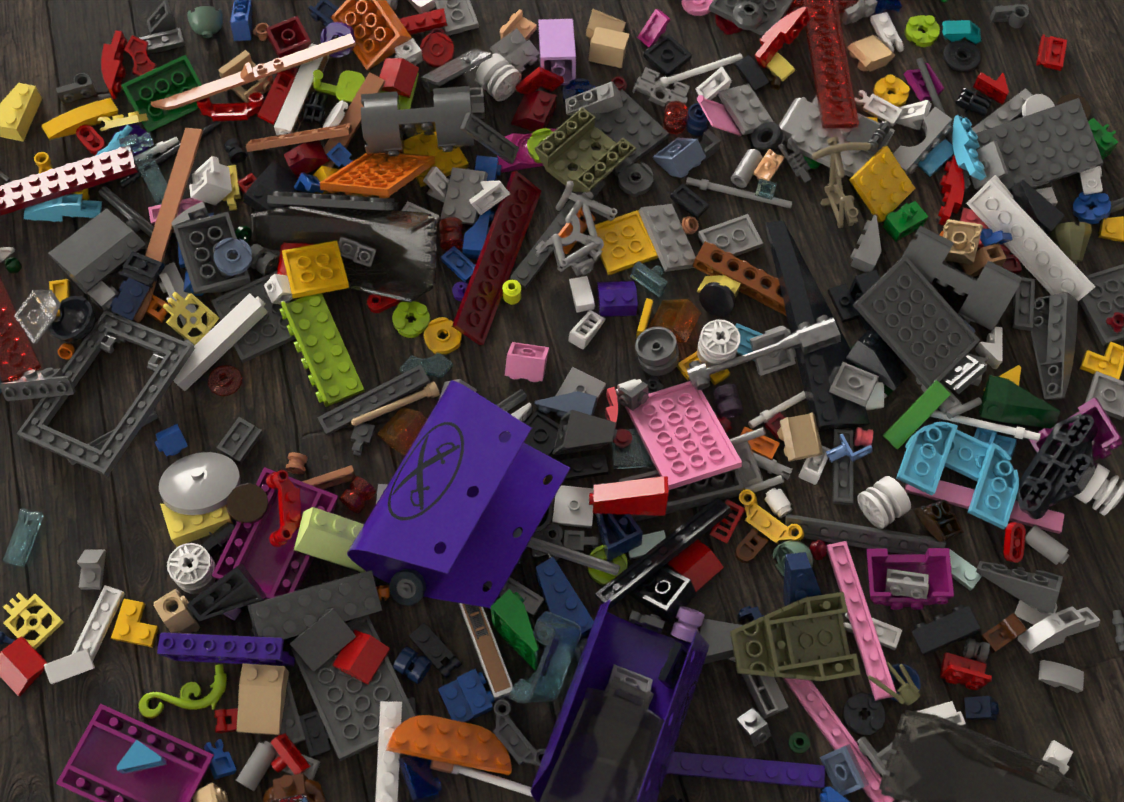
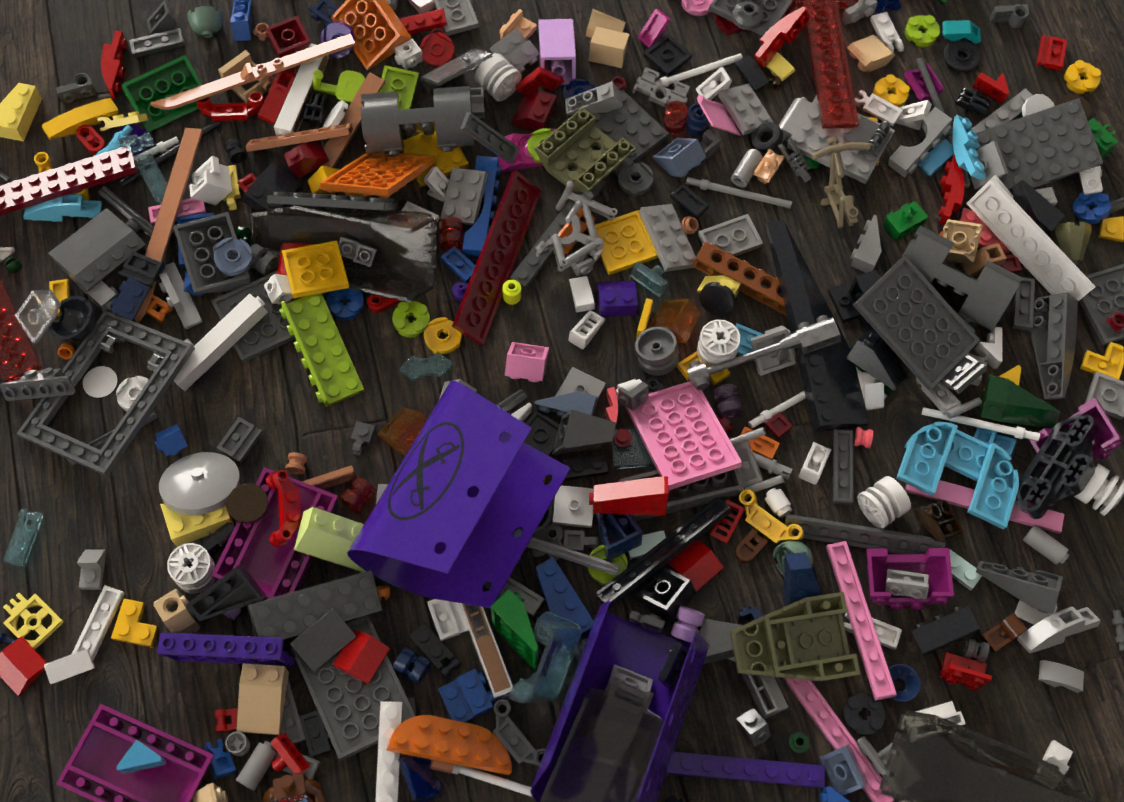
red tile [124,35,157,77] -> none
lime plant [139,664,227,719] -> none
light yellow piece [163,292,219,346] -> none
light grey slope [171,202,209,229] -> none
clear red piece [208,365,242,396] -> none
blue bracket [294,173,324,193] -> none
dark grey plate [317,364,430,436] -> none
blue plate [326,142,353,169] -> none
tan piece [351,381,440,426] -> none
red slope [379,58,419,98] -> none
black wheel [389,569,426,606] -> none
white slope [469,181,510,215] -> none
clear light blue slope [755,179,777,200] -> none
tan slope [777,412,823,462] -> none
dark red plate [809,540,827,560] -> none
medium blue bracket [826,434,872,463] -> none
light grey plate [829,362,879,407] -> none
yellow plate [849,146,916,222] -> none
olive plant [868,662,920,705] -> none
bright green tile [883,381,951,450] -> none
dark blue bracket [965,696,999,720] -> none
blue bracket [980,229,1013,247] -> none
red plate [1003,522,1026,563] -> none
none -> white sticker [83,366,117,398]
none -> white tile [116,376,148,411]
none -> light grey wheel [225,732,251,757]
none -> blue plate [326,284,364,321]
none -> white plate [427,599,469,641]
none -> yellow plate [1064,60,1101,94]

